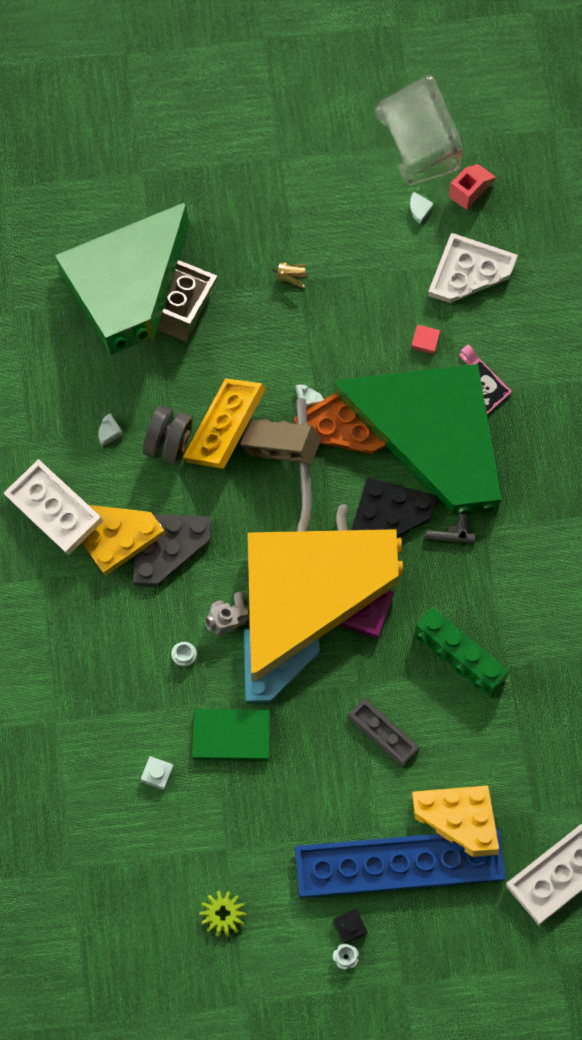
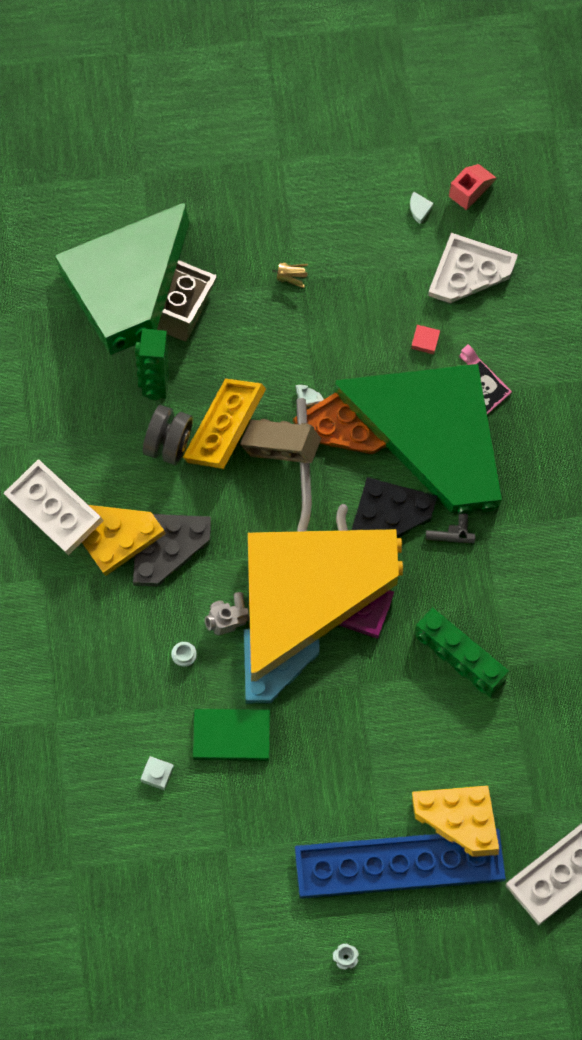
light aqua tile [98,413,123,446] -> none
lime gear [200,891,246,937] -> none
black plate [333,909,368,944] -> none
dark grey tile [347,698,420,768] -> none
clear windscreen [374,75,463,186] -> none
none -> green brick [135,329,169,400]

